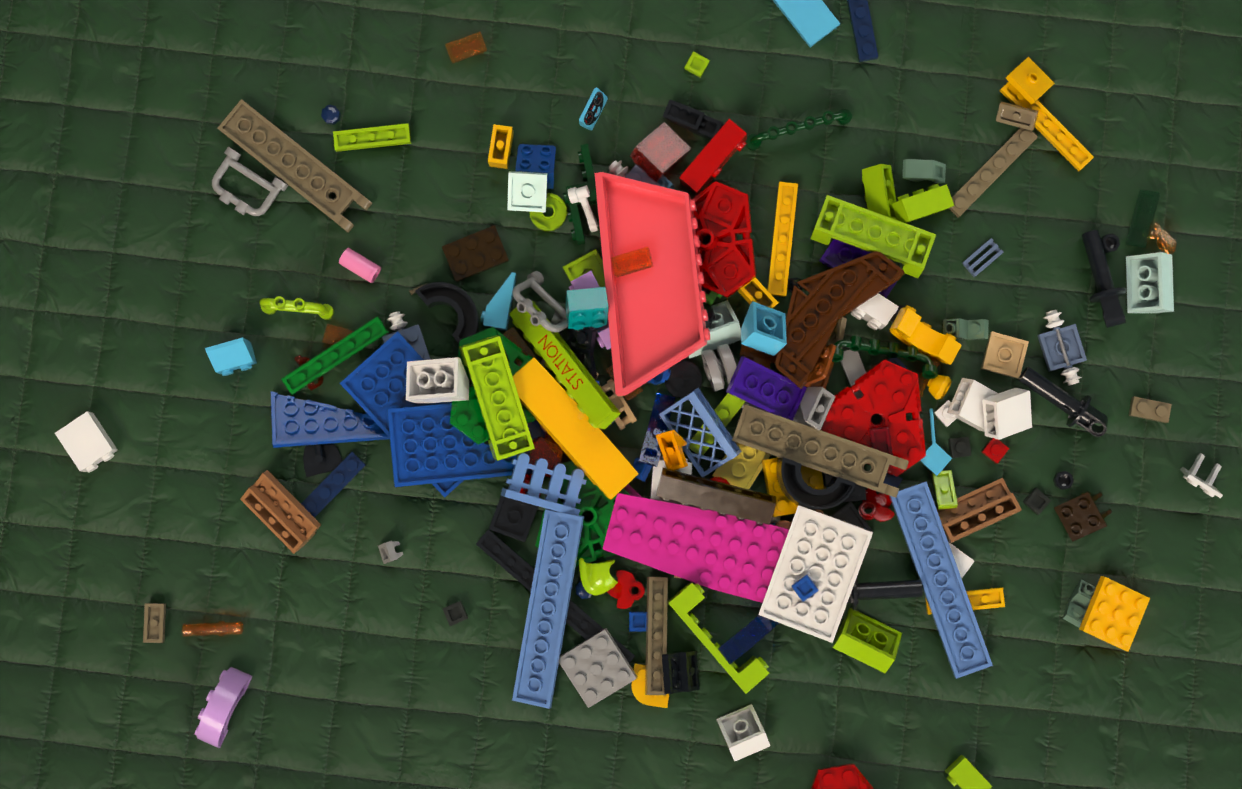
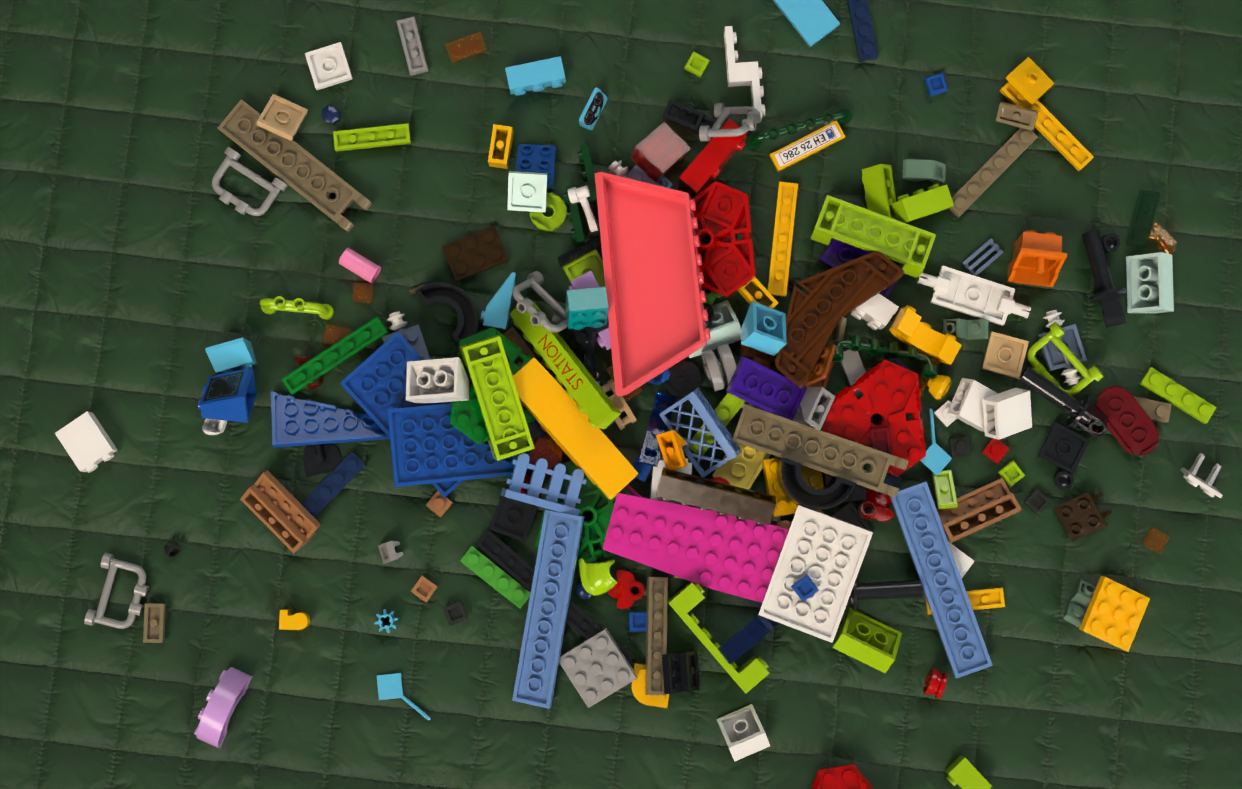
clear orange pin [182,621,243,636] -> none
clear orange plate [611,247,654,277] -> none
none -> light grey bar [84,552,149,629]
none -> pearl dark grey hinge [164,541,182,558]
none -> blue slope [198,368,257,423]
none -> white plate [202,418,227,435]
none -> tan plate [257,94,308,141]
none -> yellow leg [279,609,310,630]
none -> white plate [305,42,353,90]
none -> clear orange plate [352,282,374,303]
none -> medium azure gear [374,609,399,633]
none -> medium azure piece [376,673,431,721]
none -> light grey tile [396,16,429,76]
none -> medium nougat plate [411,575,438,603]
none -> medium nougat plate [426,491,453,518]
none -> bright green plate [460,546,531,609]
none -> medium azure brick [505,56,566,96]
none -> black piece [558,235,601,267]
none -> light grey bar [699,103,761,141]
none -> white bracket [724,26,765,122]
none -> tile [769,120,845,172]
none -> white plate [917,266,1031,326]
none -> red wheel [923,668,948,699]
none -> blue tile [924,73,948,97]
none -> lime tile [997,460,1025,487]
none -> orange piece [1007,230,1067,287]
none -> lime bar [1027,322,1104,396]
none -> black plate [1037,422,1090,474]
none -> dark red tile [1096,386,1159,455]
none -> lime plate [1139,367,1217,424]
none -> clear orange tile [1142,527,1170,554]

